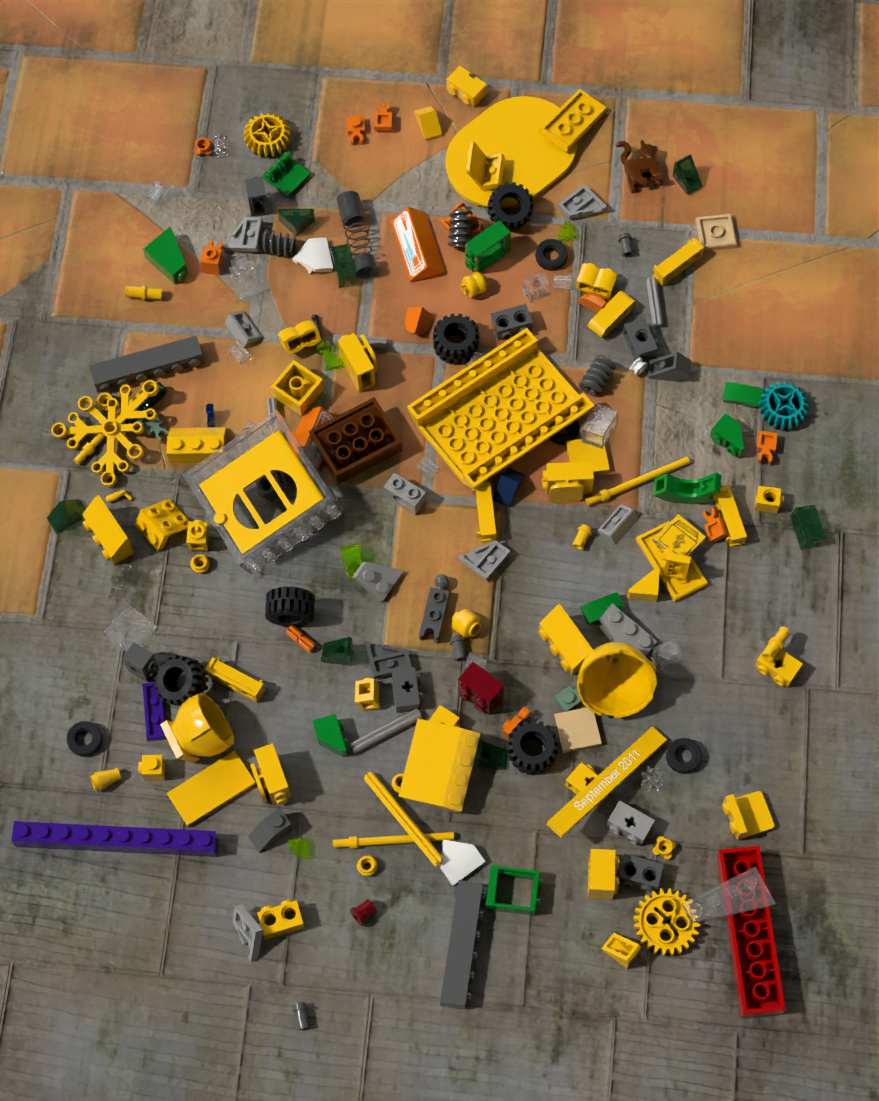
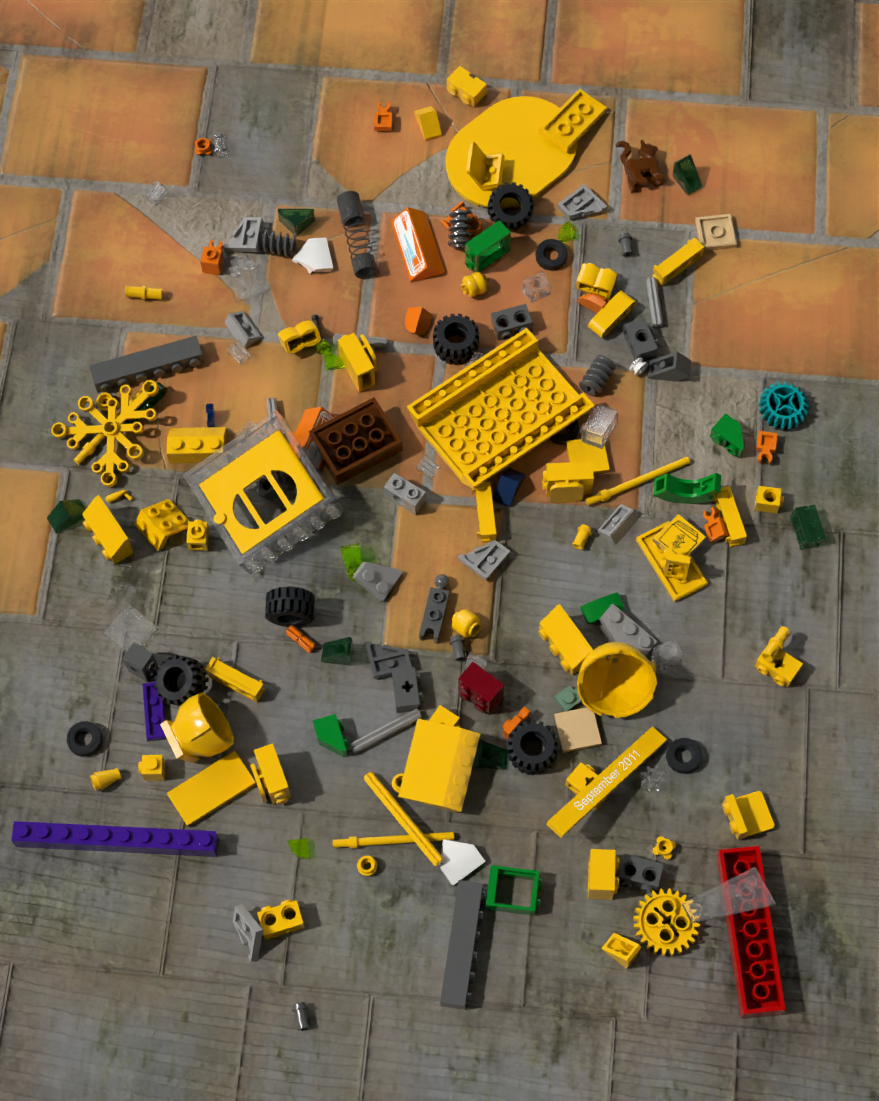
sand green plate [136,412,169,443] -> none
green slope [143,227,188,284] -> none
yellow plate [190,554,210,573] -> none
yellow gear [244,112,291,158] -> none
dark grey brick [245,177,269,217] -> none
dark grey slope [248,808,293,853] -> none
green hinge [261,152,311,197] -> none
yellow brick [271,360,324,416] -> none
clear green hinge [330,244,356,288] -> none
orange plate [346,115,365,145] -> none
dark red bush [350,899,377,926] -> none
yellow brick [355,678,380,711] -> none
clear bush [553,273,573,291] -> none
light grey brick [607,800,655,846] -> none
yellow slope [627,567,659,602] -> none
green slope [722,382,765,408] -> none

